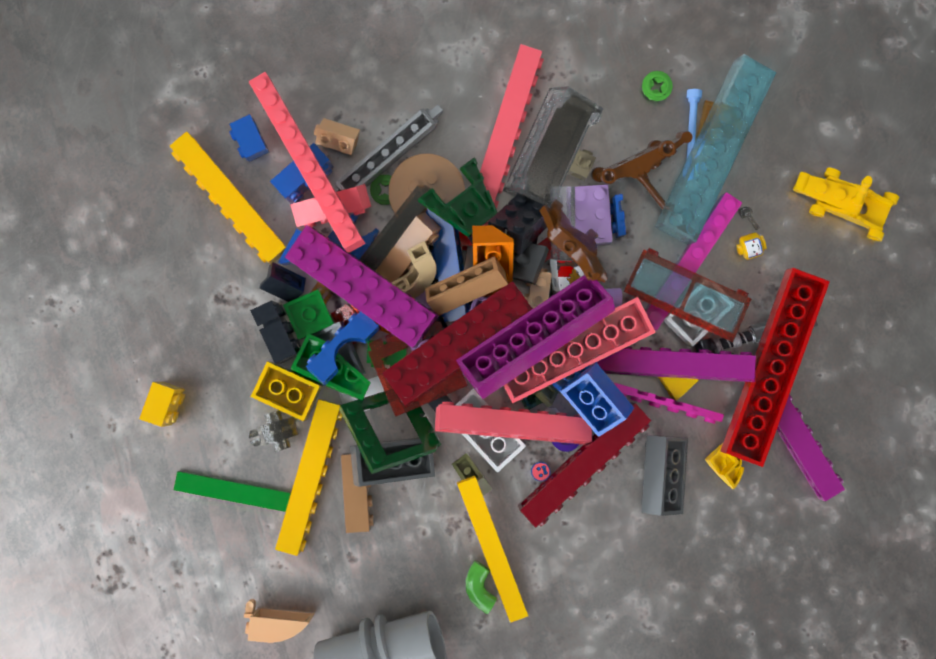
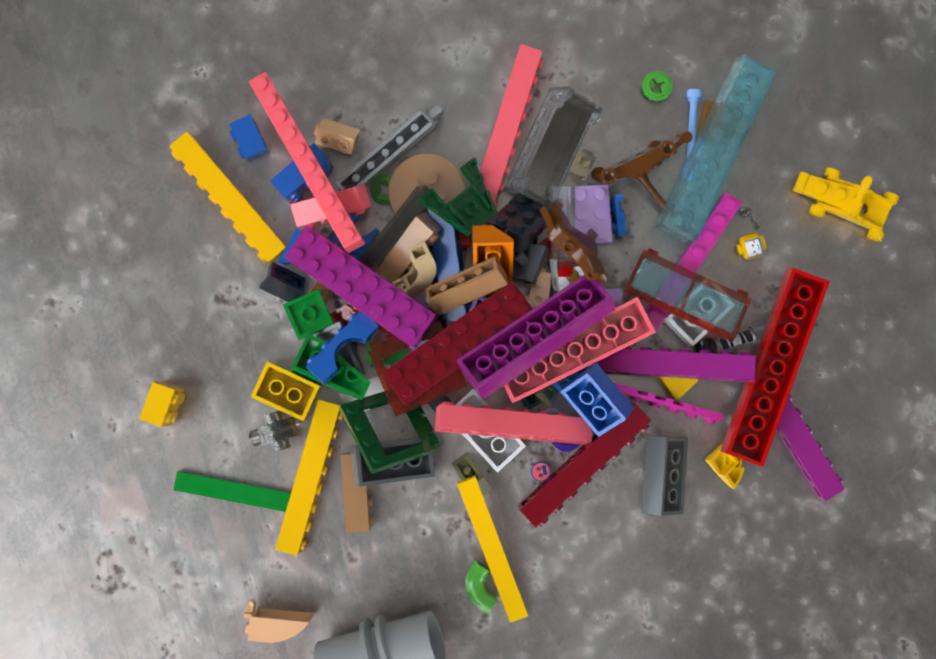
black piece [250,300,302,364] -> none

